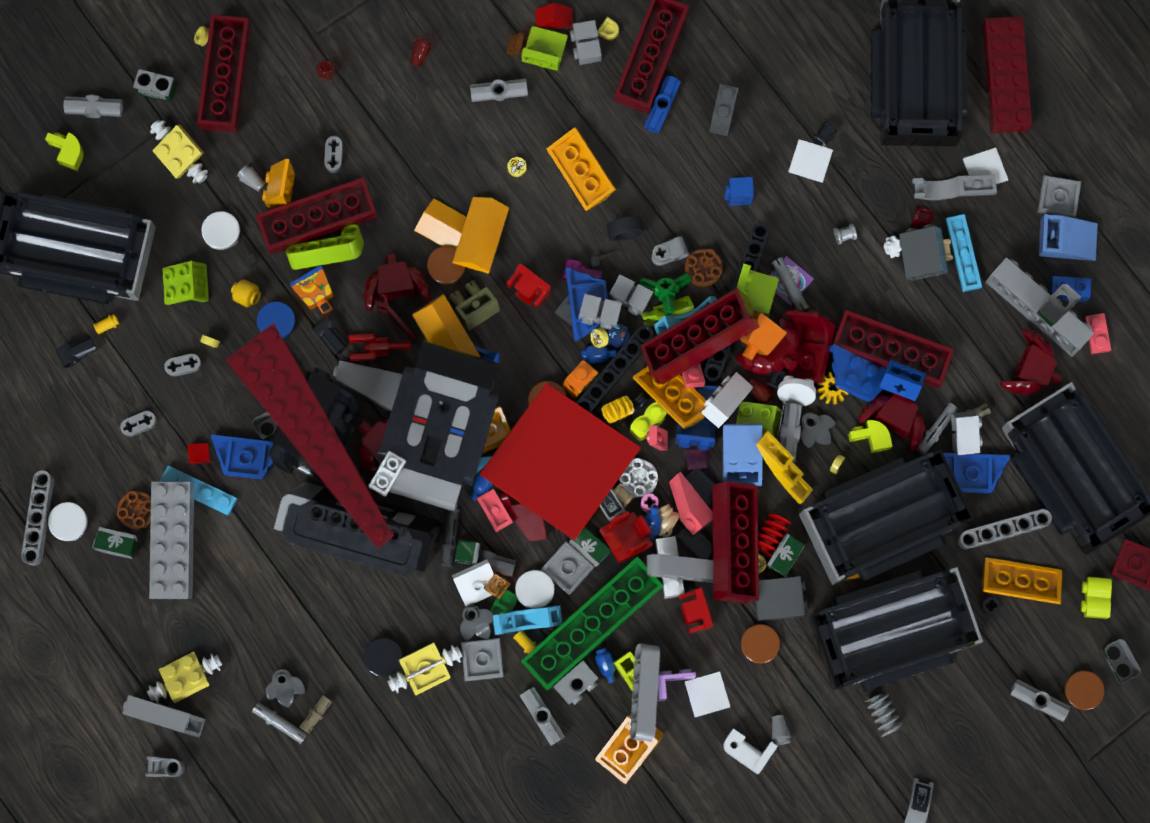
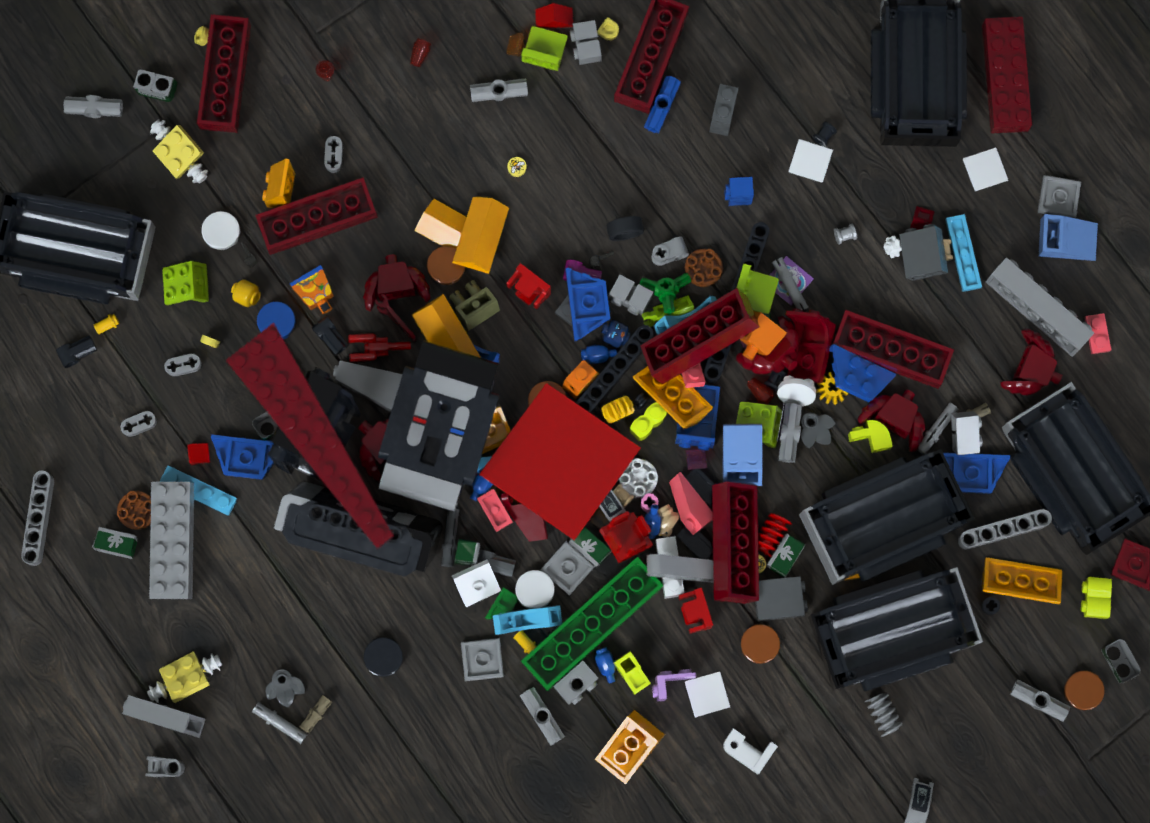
neon yellow brick [45,132,83,171] -> none
white tile [48,502,88,541] -> none
light grey cone [237,165,266,192] -> none
lime beam [285,224,364,270] -> none
white slope [369,451,406,497] -> none
light yellow plate [387,643,462,695] -> none
dark grey plate [460,605,494,641] -> none
clear orange tile [484,573,510,599] -> none
light orange slope [547,127,616,211] -> none
light grey piece [578,294,622,330] -> none
light yellow tile [591,328,609,348] -> none
light grey beam [630,644,660,742] -> none
coral plate [647,425,668,451] -> none
white brick [701,372,753,428] -> none
yellow slope [756,431,813,504] -> none
light grey cone [772,715,791,745] -> none
light yellow tile [830,454,846,475] -> none
blue brick [879,360,926,401] -> none
light grey piece [912,174,997,200] -> none
light grey piece [1036,284,1081,327] -> none
blue brick [1048,276,1091,302] -> none

